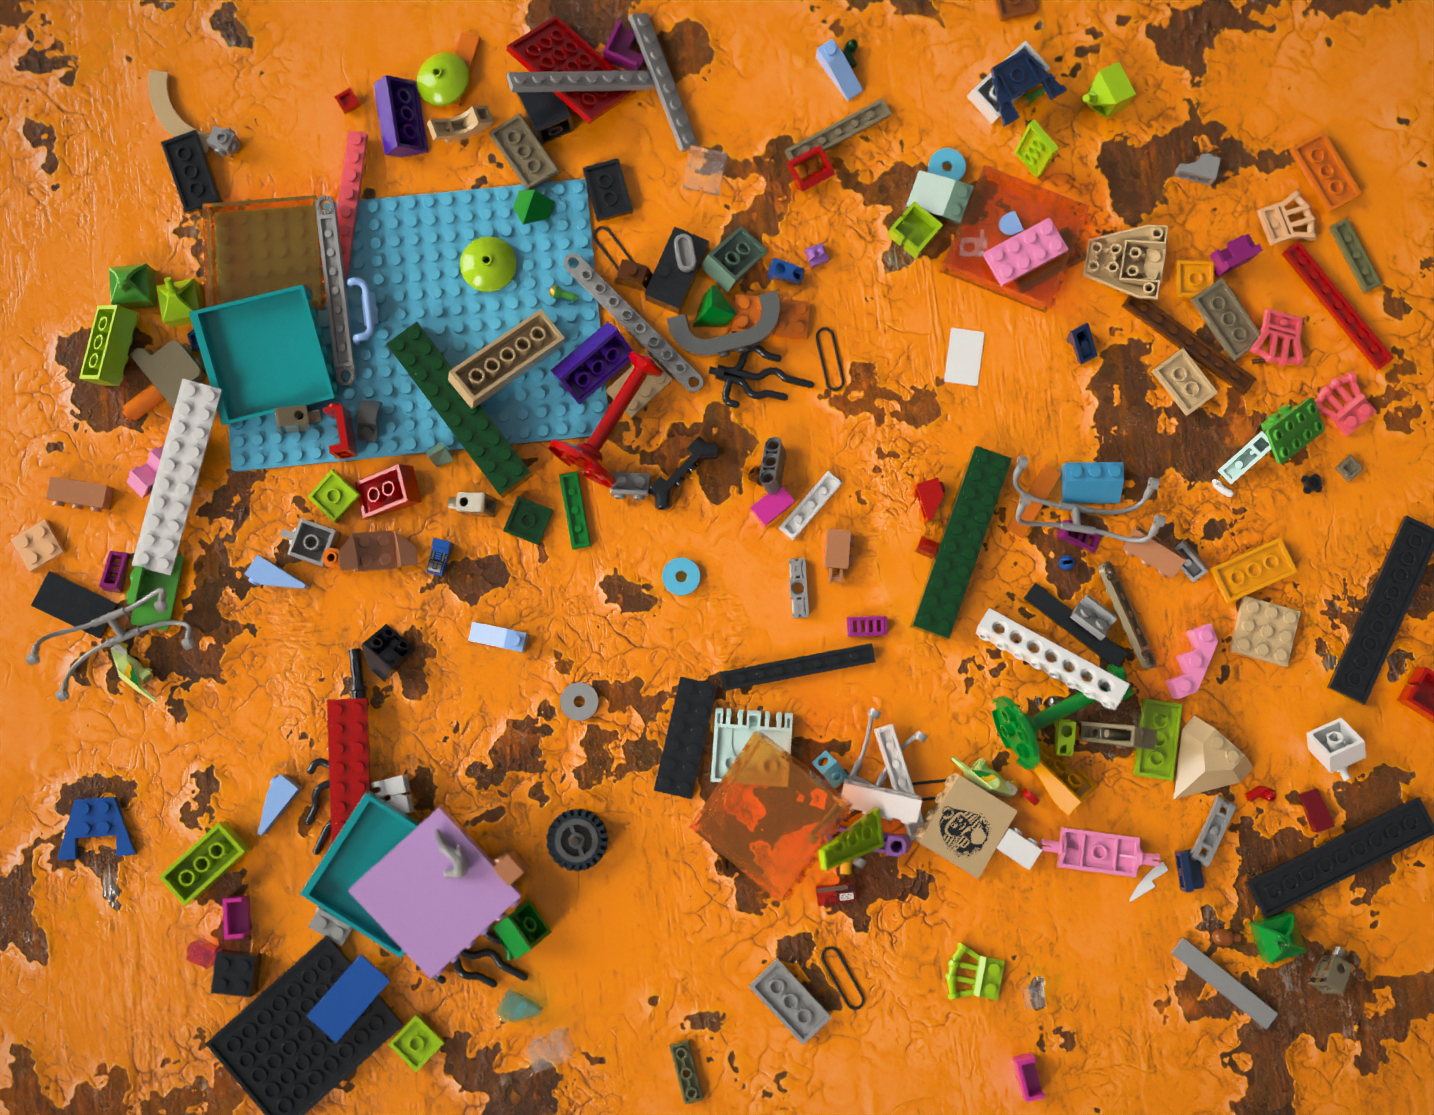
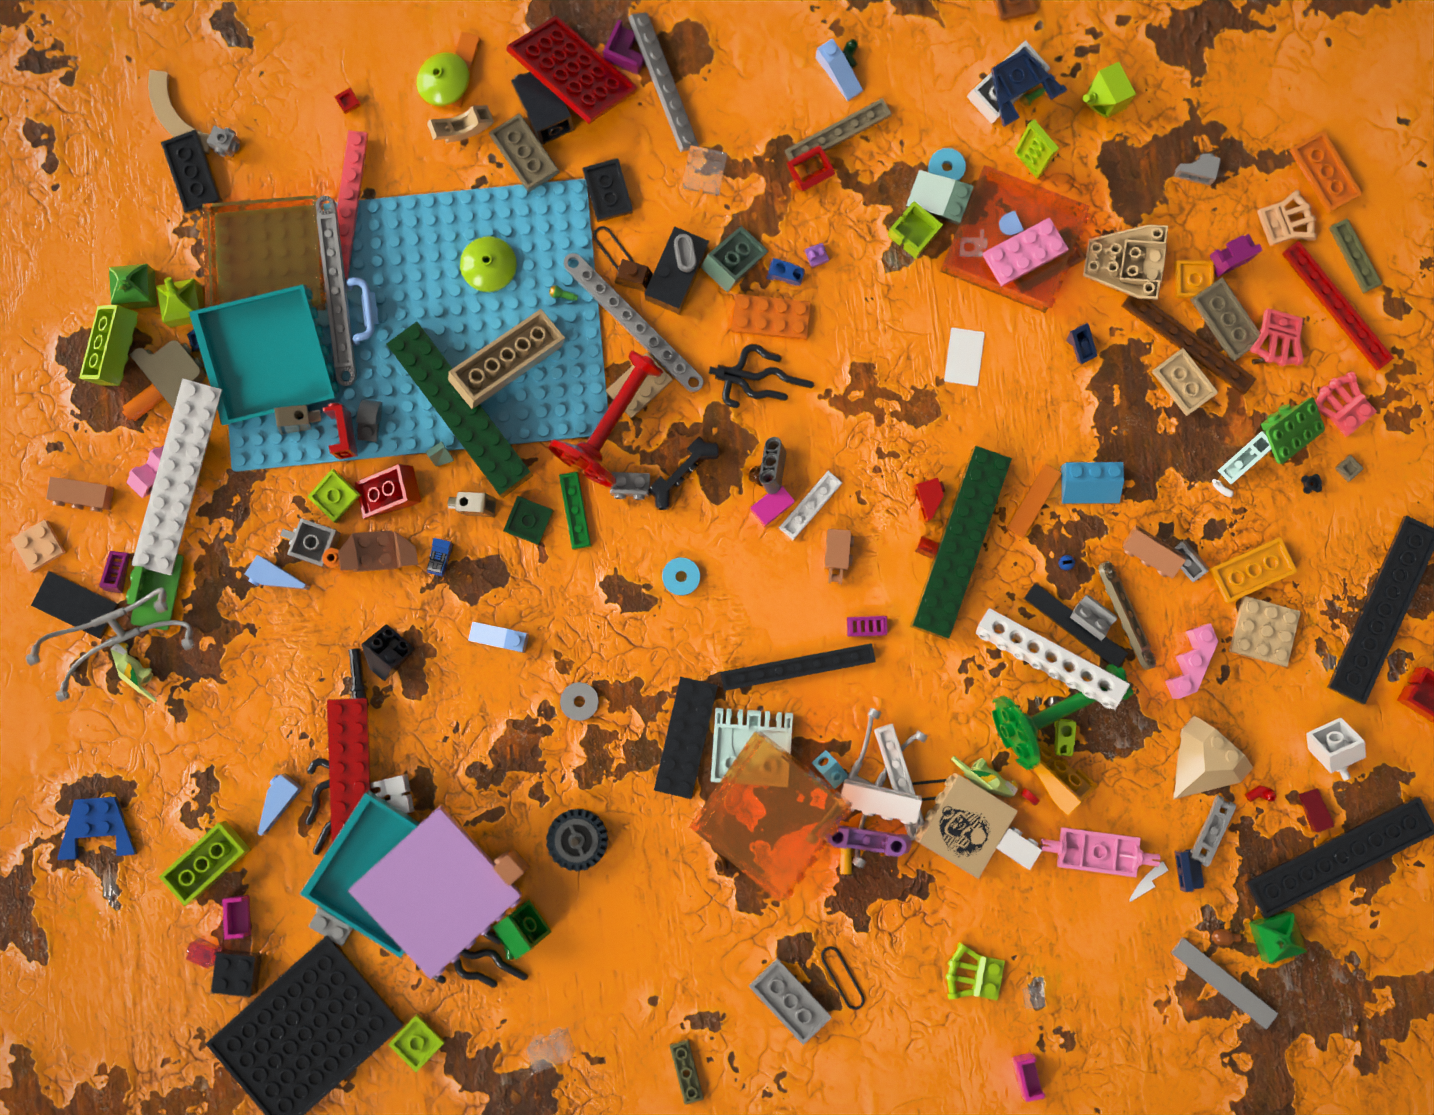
blue tile [307,954,391,1043] -> none
dark purple slope [373,75,429,158] -> none
light grey piece [435,828,468,878] -> none
clear light blue slope [495,988,543,1023] -> none
light grey plate [506,71,654,93] -> none
green slope [513,190,555,225] -> none
dark purple slope [550,322,633,404] -> none
dark grey arch [667,291,782,358] -> none
green slope [693,284,737,327] -> none
light grey piece [788,558,809,618] -> none
tile [815,881,857,907] -> none
black piece [816,328,844,391] -> none
lime wing [819,807,884,871] -> none
light grey bar [1013,456,1165,543] -> none
magenta slope [1057,520,1101,553] -> none
dark tan brick [1080,721,1157,750] -> none
lime tile [1133,698,1183,781] -> none
dark tan torso [1308,947,1352,994] -> none

